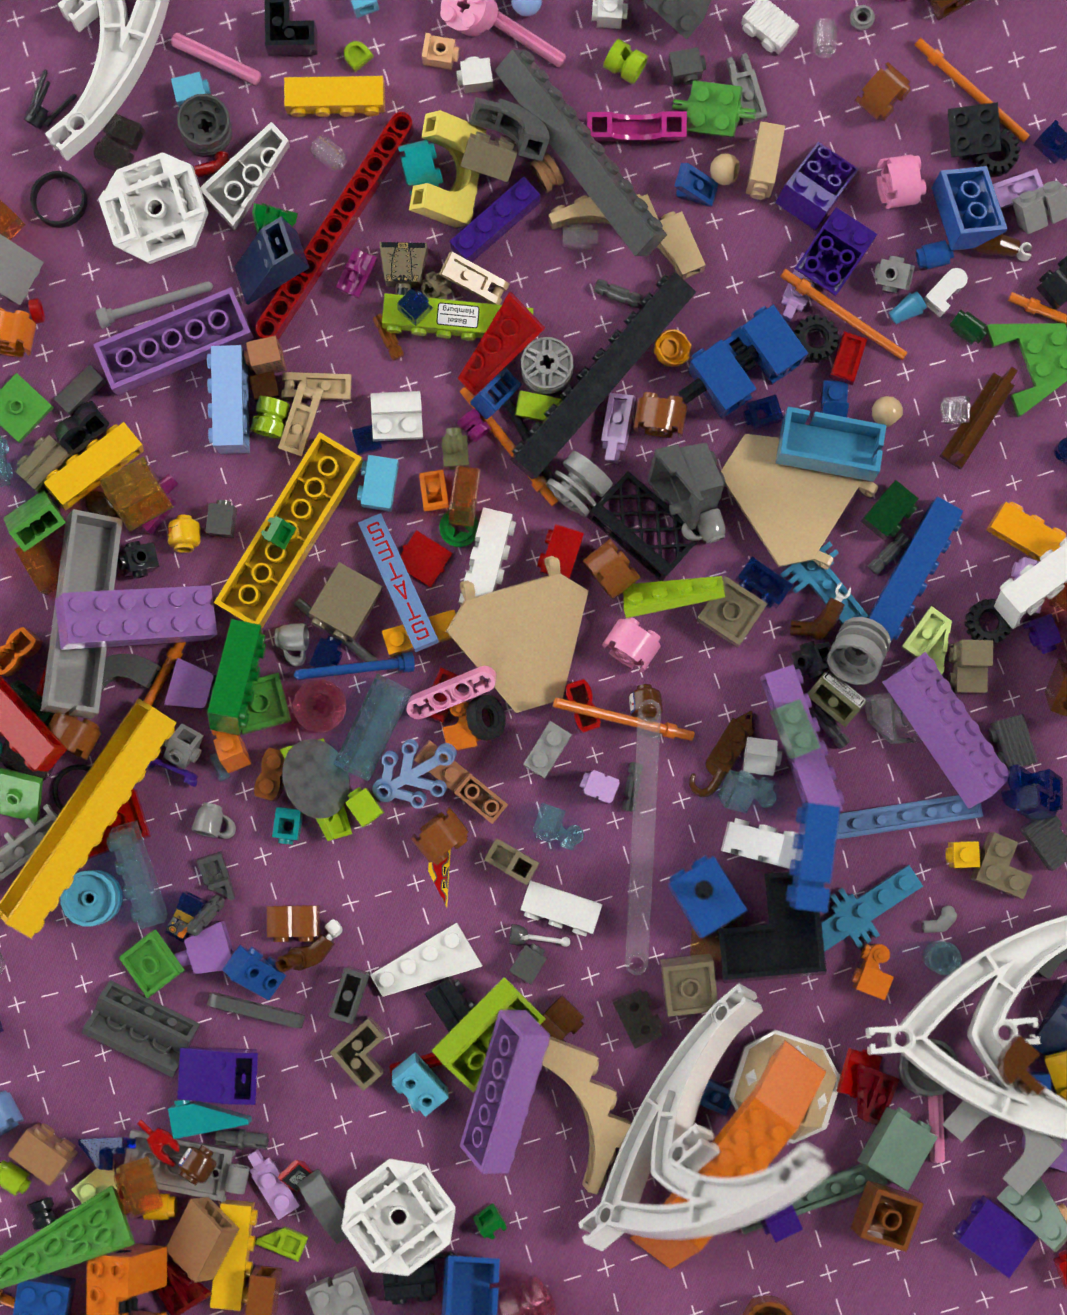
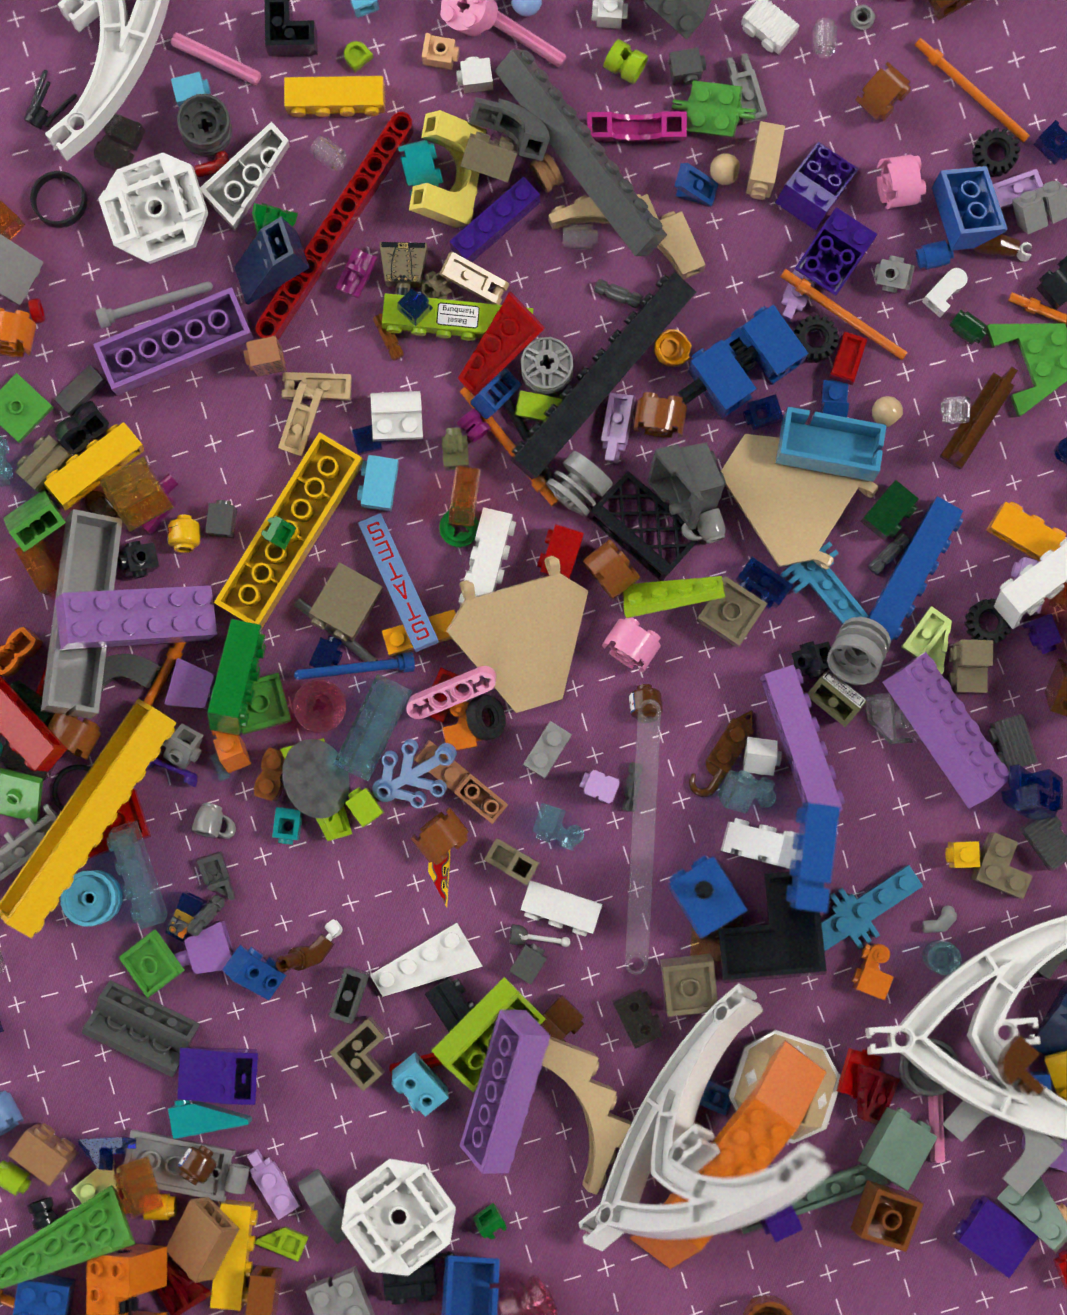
red hand [137,1119,180,1167] -> none
light blue brick [207,345,250,454] -> none
dark grey beam [207,992,305,1028] -> none
dark grey pin [215,1129,269,1150] -> none
reddish brown tile [249,371,280,402] -> none
lime wheel [250,396,290,439] -> none
dark orange brick [267,905,320,942] -> none
light grey piece [275,623,309,666] -> none
slope [278,1160,312,1192] -> none
red piece [400,530,453,588] -> none
orange slope [419,469,450,512] -> none
orange bar [553,697,694,741] -> none
red brick [566,679,601,733] -> none
sand green brick [770,699,820,759] -> none
reddish brown arm [790,582,851,641] -> none
dark grey axle [810,705,850,749] -> none
medium blue tile [836,795,983,840] -> none
dark azure cone [888,291,927,325] -> none
black hinge [948,102,1001,160] -> none

